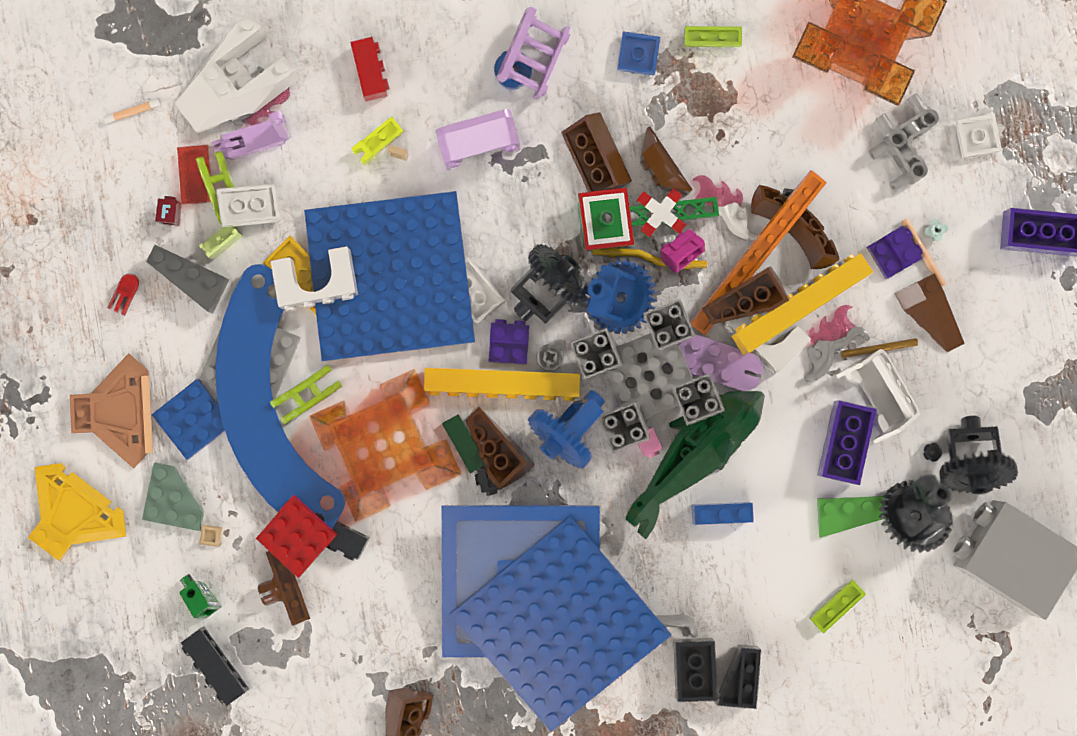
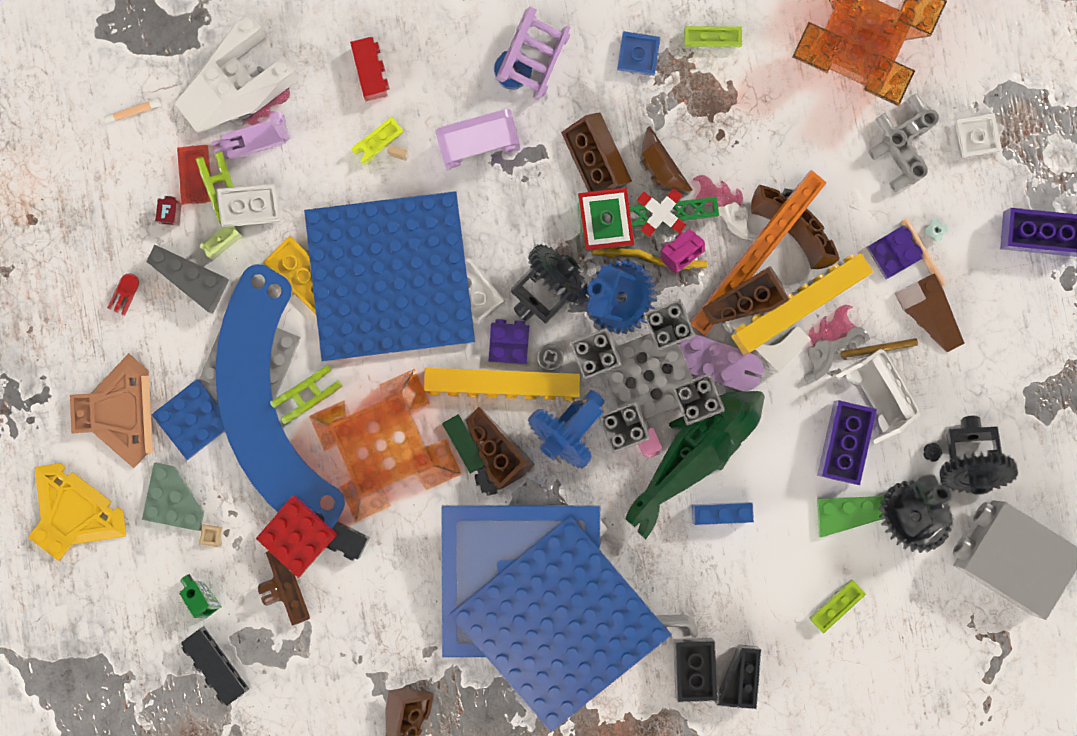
white arch [271,247,358,311] -> none

